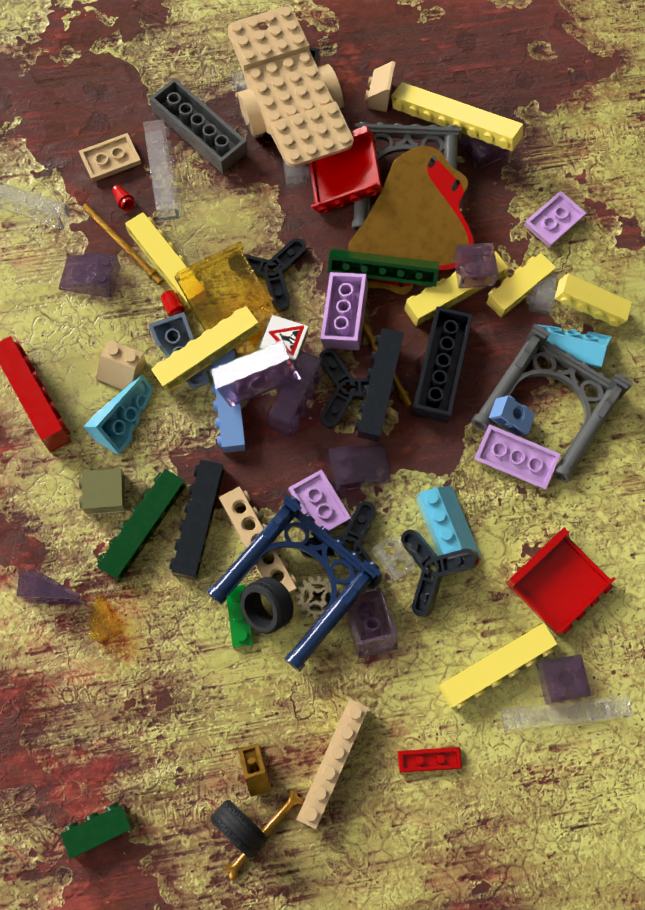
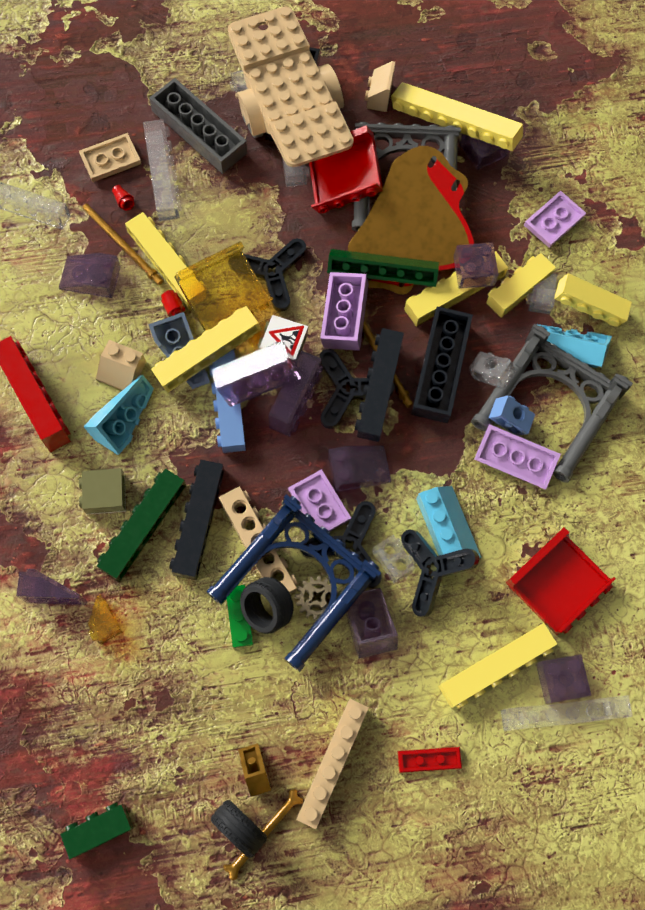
none -> clear brick [469,351,516,389]

